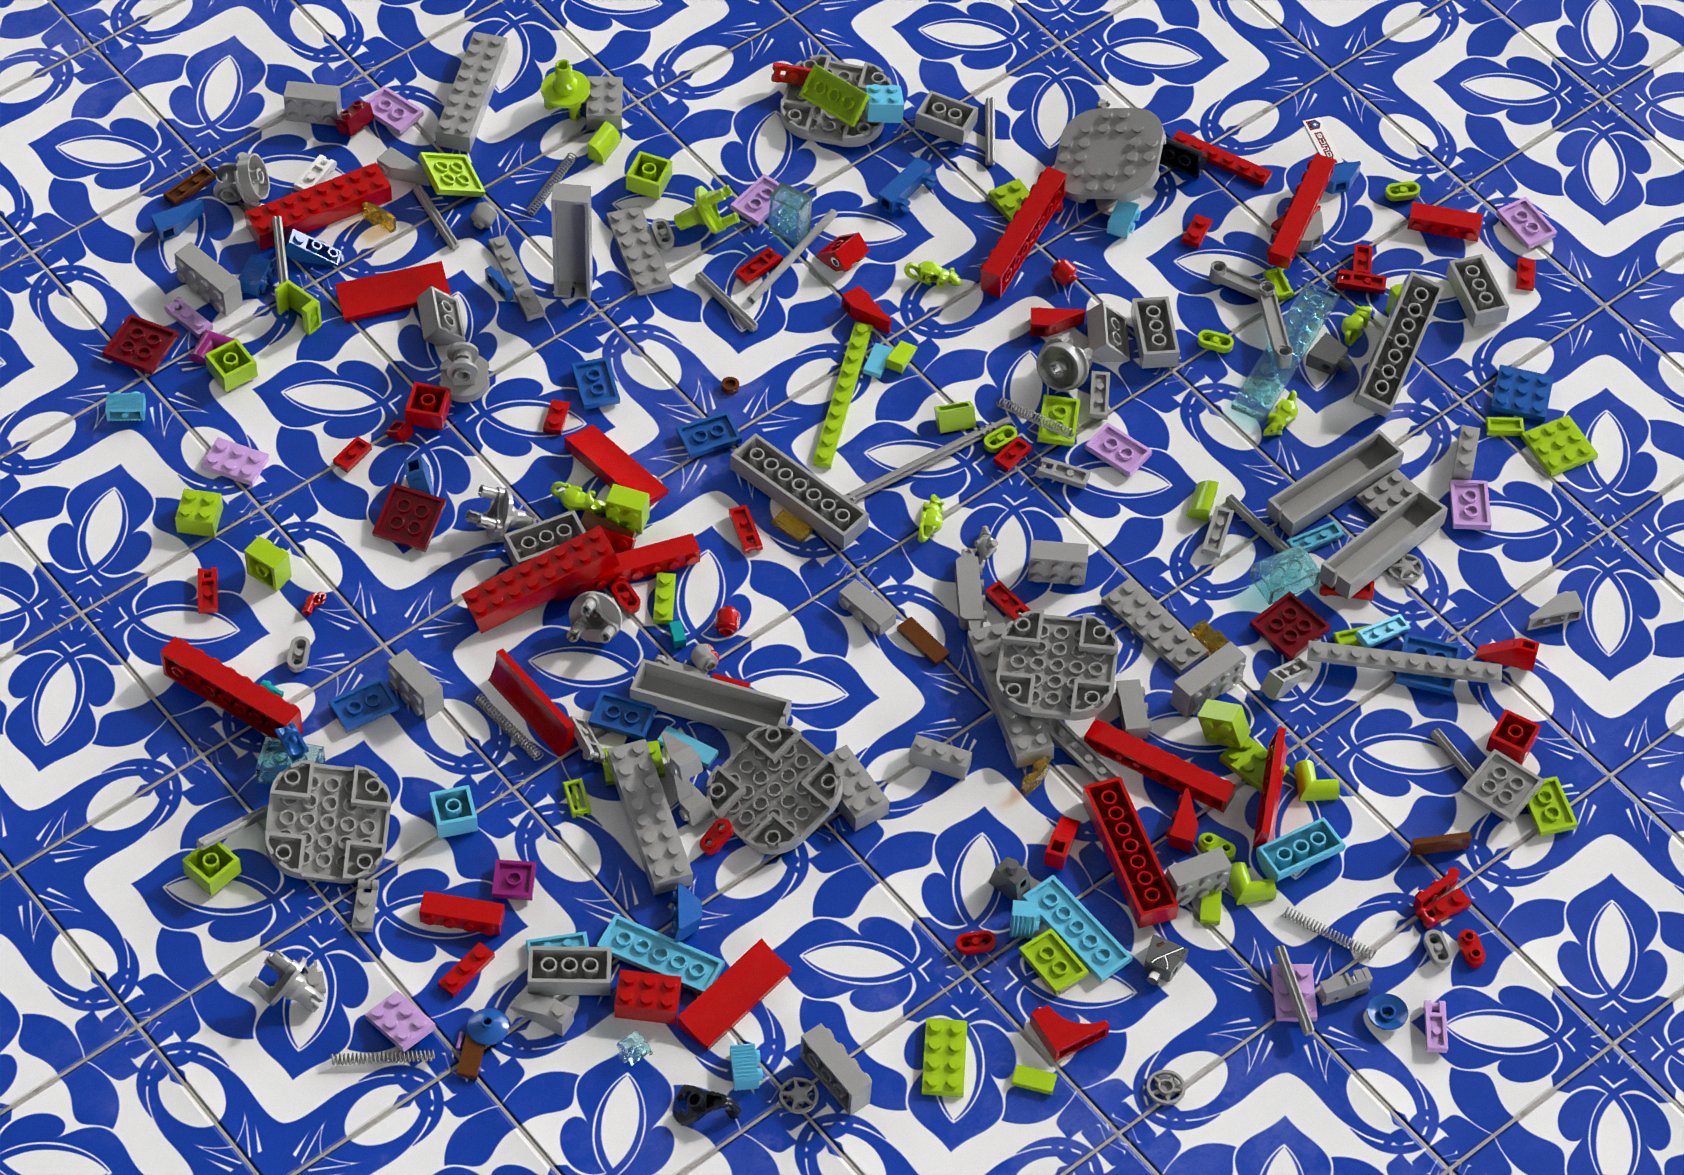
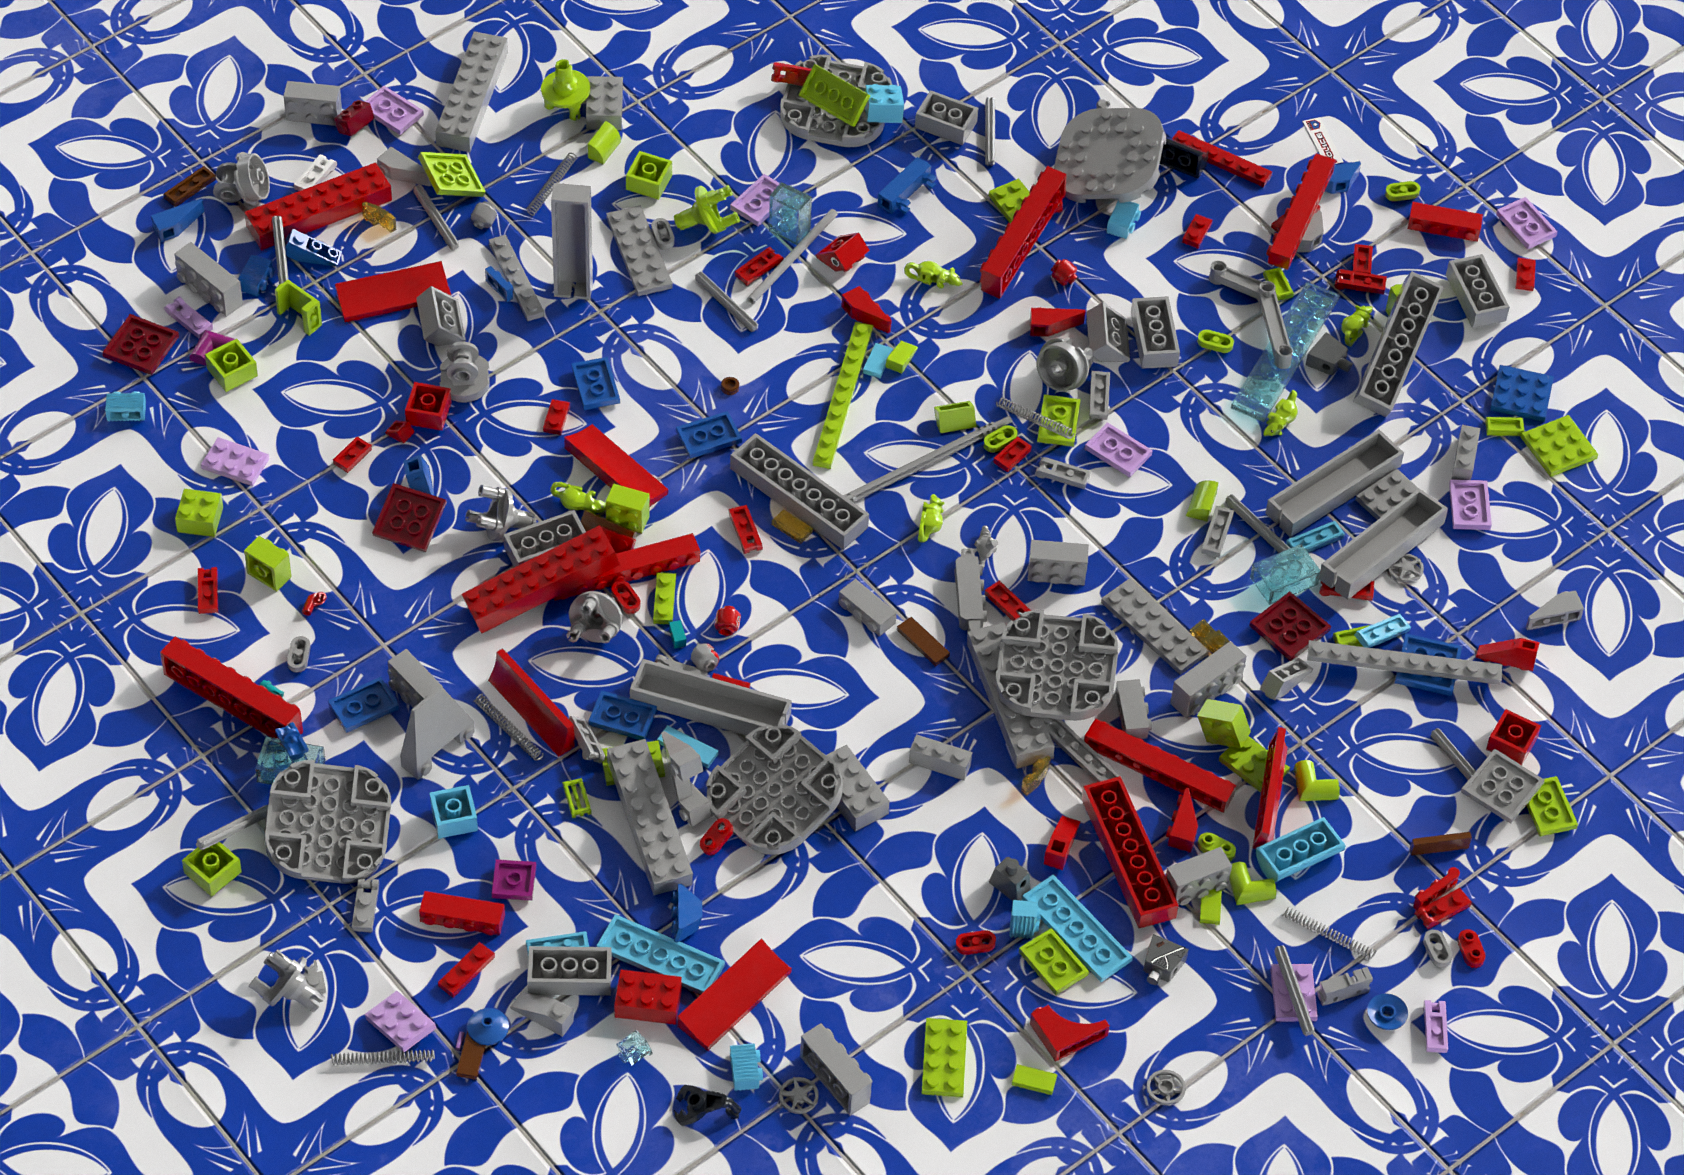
none -> light grey wedge [400,686,475,780]

